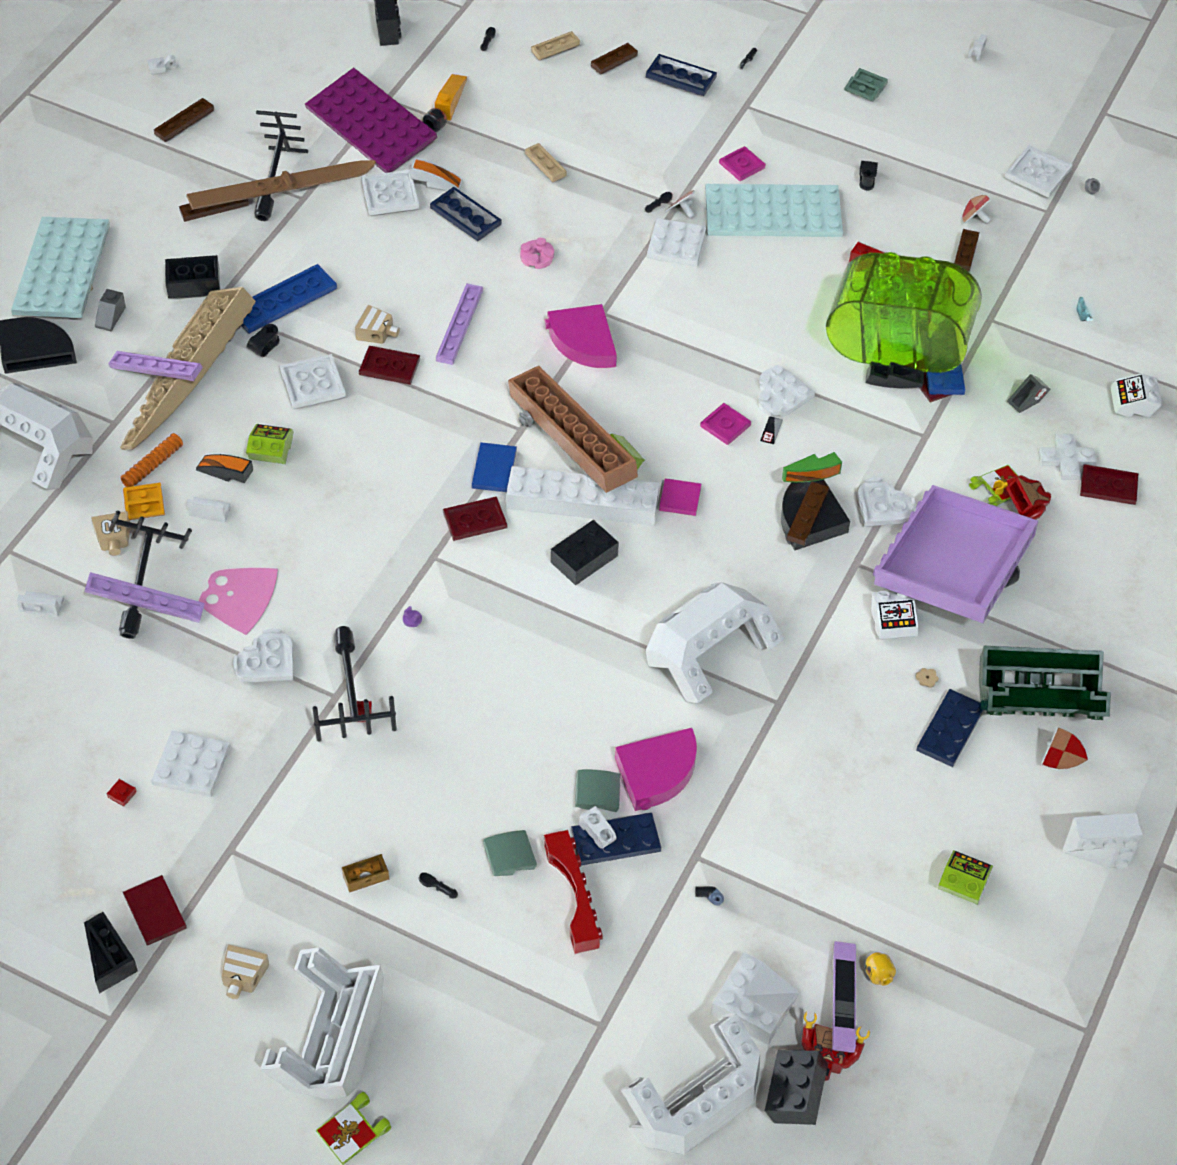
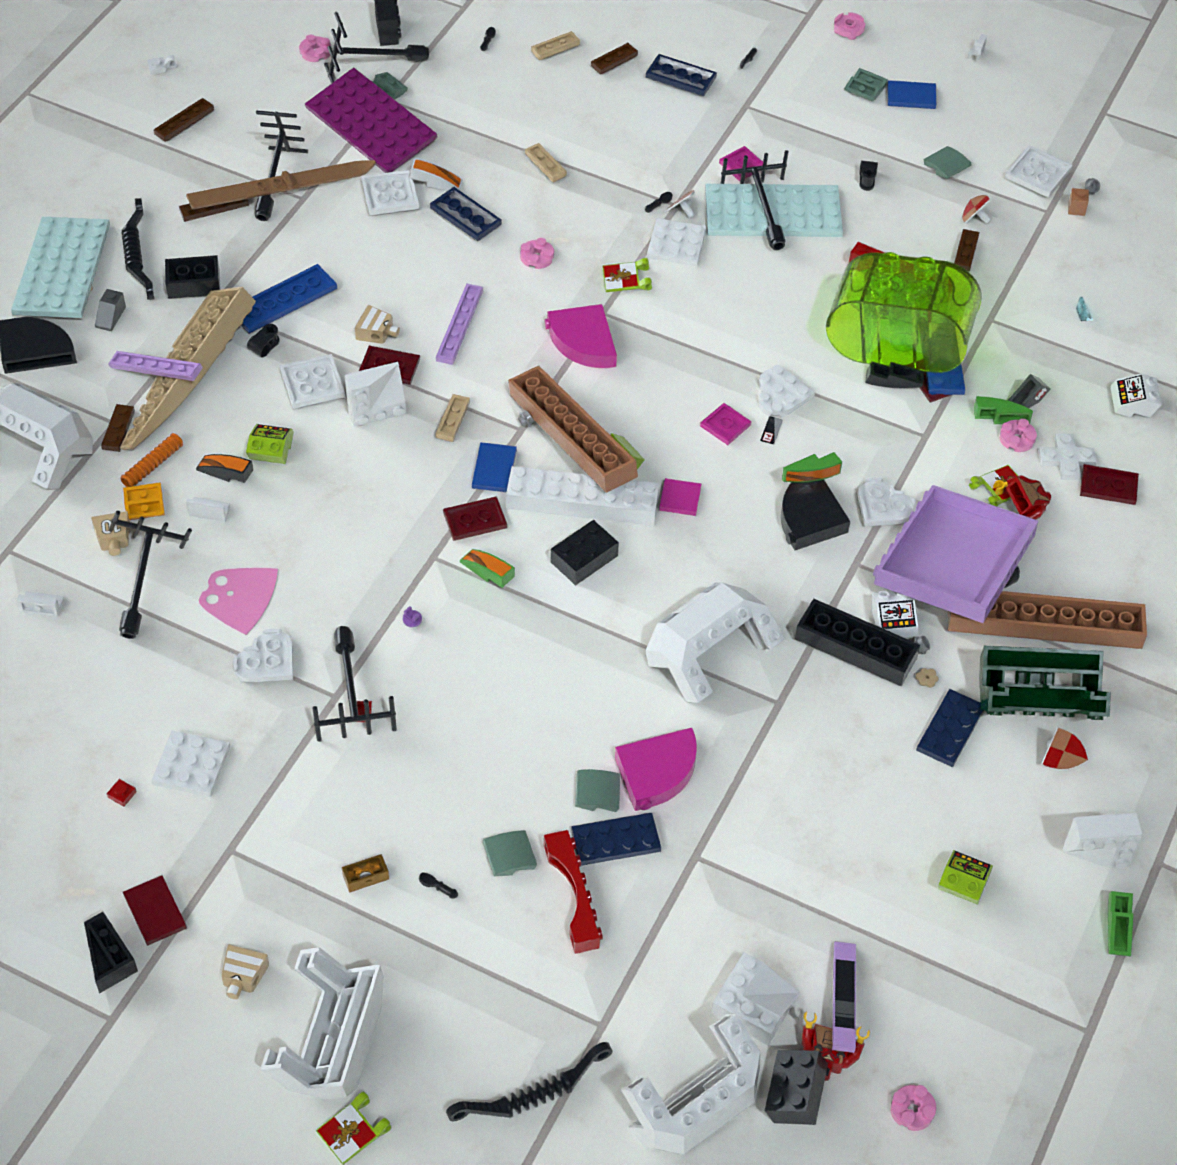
lavender tile [84,572,205,623] -> none
black head [423,108,447,132] -> none
light orange slope [435,74,467,121] -> none
white leg [579,806,616,849] -> none
arm [695,886,724,906] -> none
reddish brown plate [787,481,829,546] -> none
yellow head [864,952,896,986] -> none
none -> reddish brown plate [101,404,135,452]
none -> black piece [121,198,154,300]
none -> bright pink plate [299,34,331,62]
none -> black piece [324,12,429,84]
none -> white slope [345,362,406,427]
none -> sand green slope [372,72,408,100]
none -> tan plate [436,394,470,442]
none -> black piece [446,1042,613,1122]
none -> slope [460,549,515,588]
none -> flag [602,258,652,292]
none -> black piece [720,150,789,250]
none -> black brick [795,598,920,686]
none -> bright pink plate [834,12,865,40]
none -> blue tile [887,80,937,109]
none -> bright pink plate [890,1085,936,1131]
none -> light grey plate [914,636,930,654]
none -> sand green slope [923,146,971,179]
none -> nougat brick [948,591,1147,649]
none -> bright green slope [974,396,1033,424]
none -> bright pink plate [999,419,1037,452]
none -> nougat brick [1068,188,1089,216]
none -> bright green slope [1108,891,1134,957]

